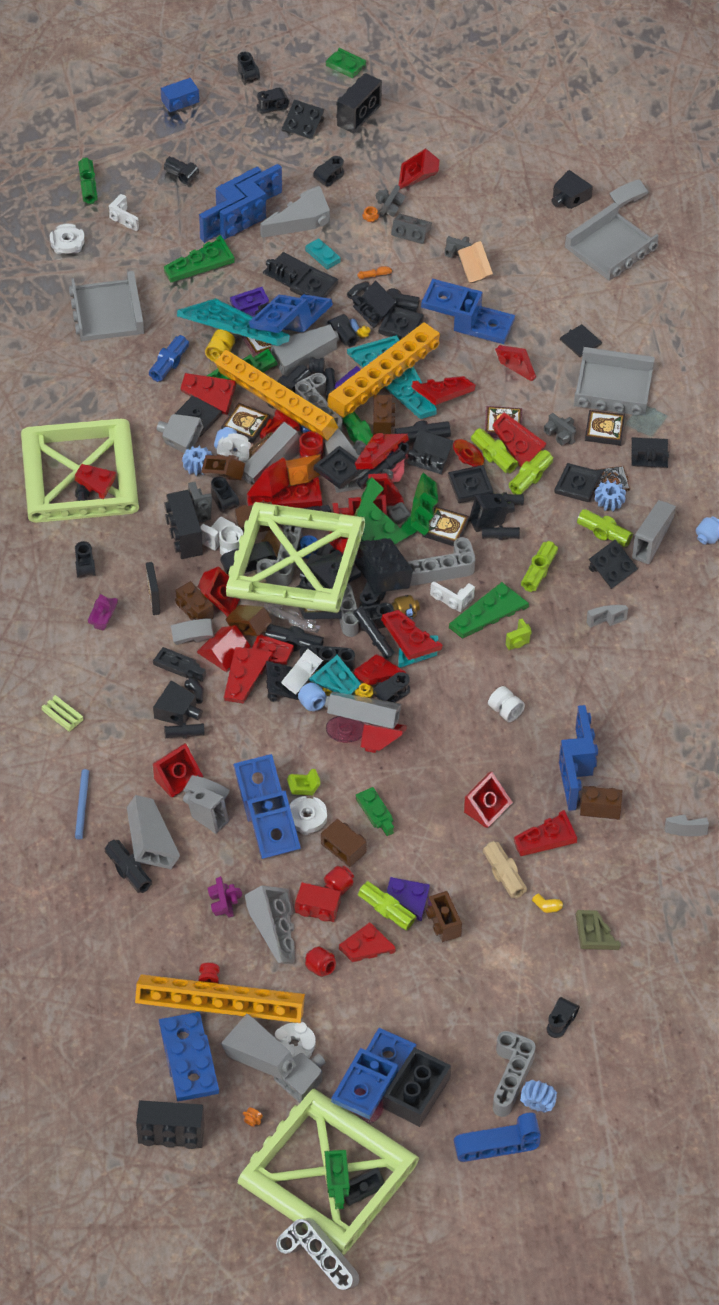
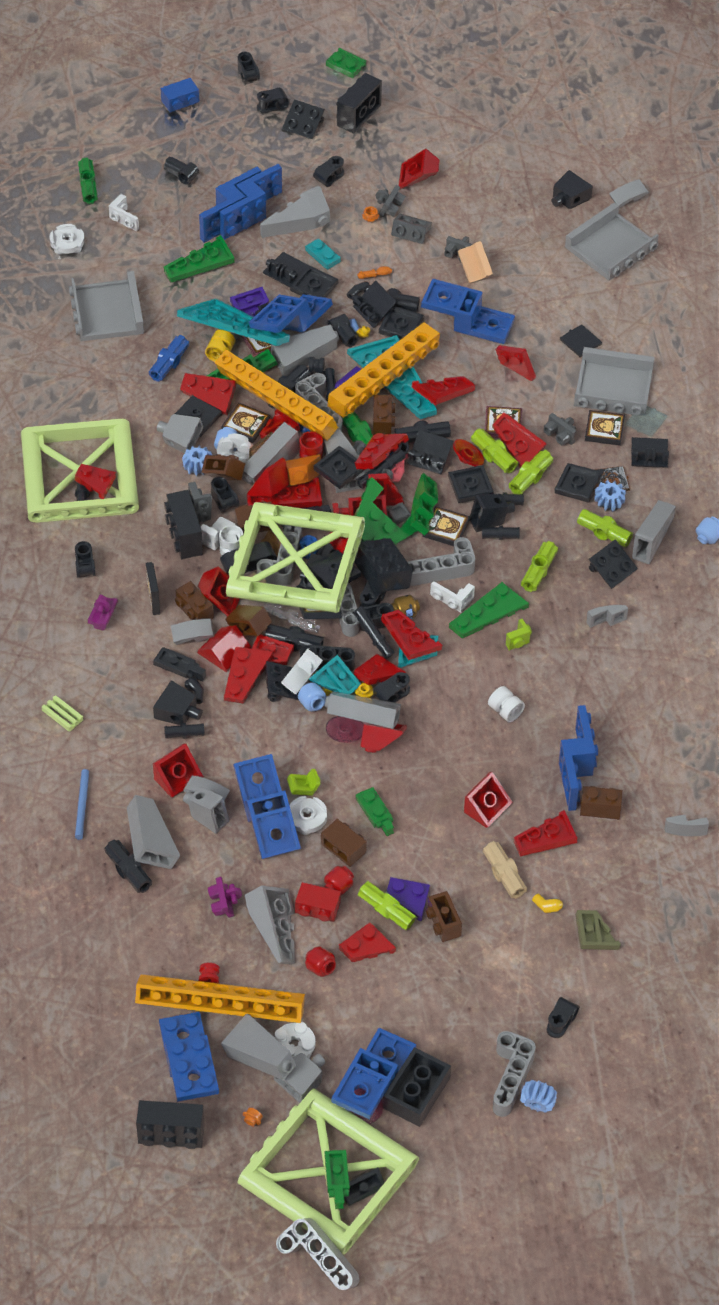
blue beam [453,1113,541,1162] -> none

